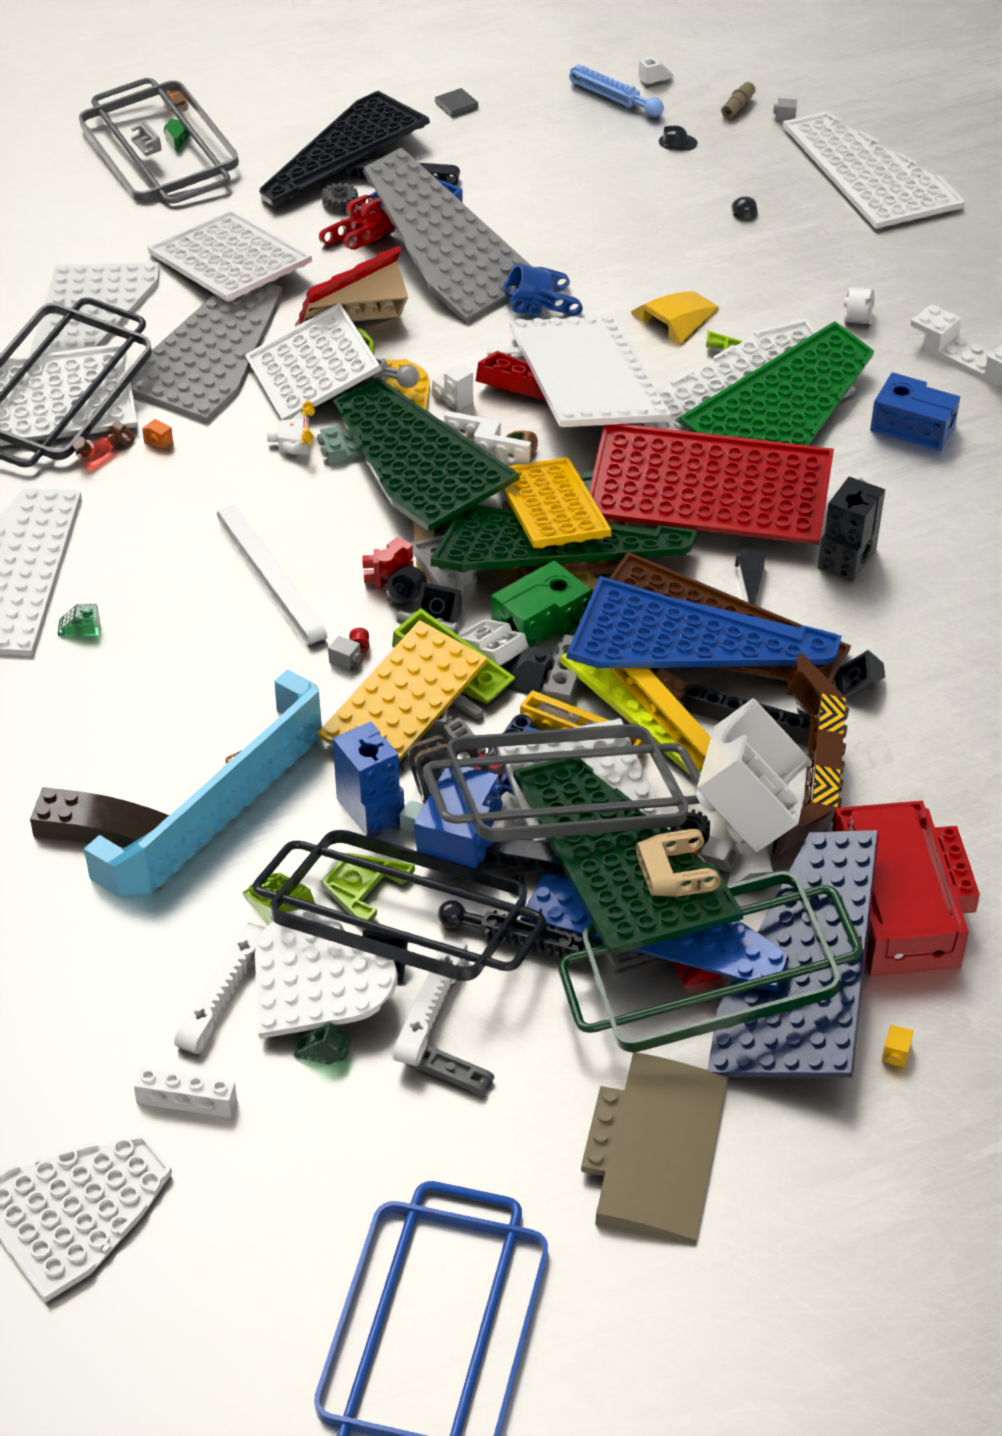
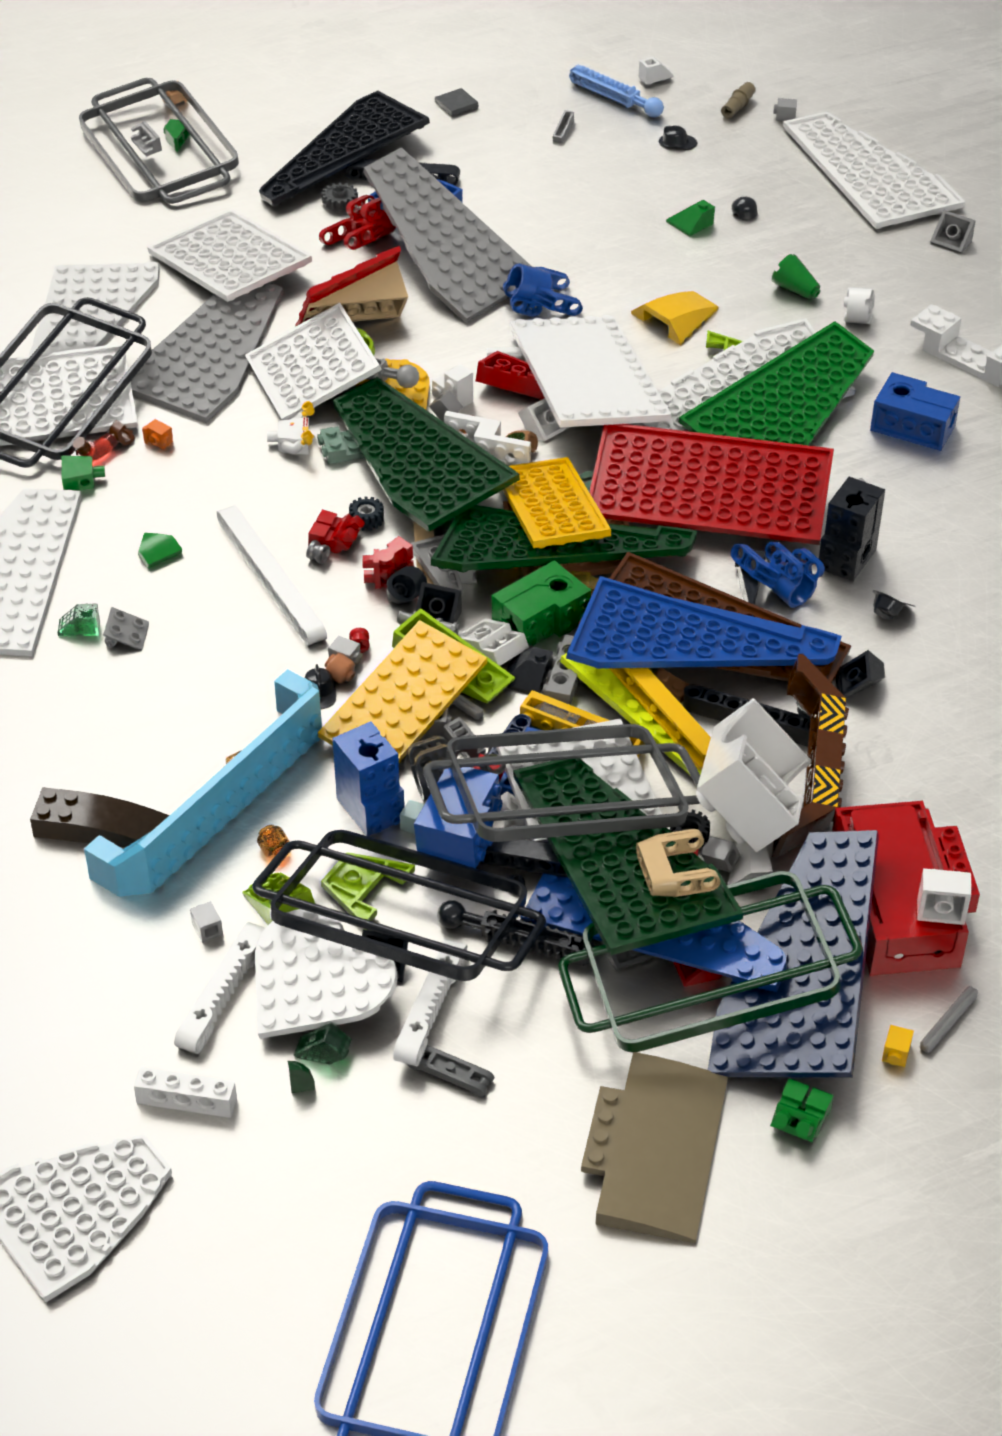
none -> green torso [61,455,106,491]
none -> light grey hinge [103,606,149,650]
none -> green slope [138,532,183,568]
none -> brick [190,901,223,942]
none -> clear orange head [257,825,290,858]
none -> dark green brick [287,1061,316,1094]
none -> black piece [304,664,336,709]
none -> flat silver wheel [306,540,330,564]
none -> red hips [308,509,365,553]
none -> nougat head [324,653,356,684]
none -> black bush [349,496,384,531]
none -> light grey brick [429,390,463,422]
none -> white slope [518,398,570,442]
none -> light grey piece [553,110,574,143]
none -> green slope [666,200,715,237]
none -> blue piece [731,541,824,608]
none -> green hips [770,1078,834,1142]
none -> green cone [771,254,821,299]
none -> black piece [872,590,915,619]
none -> white brick [917,868,971,925]
none -> light grey axle [919,986,978,1053]
none -> light grey slope [930,210,976,253]

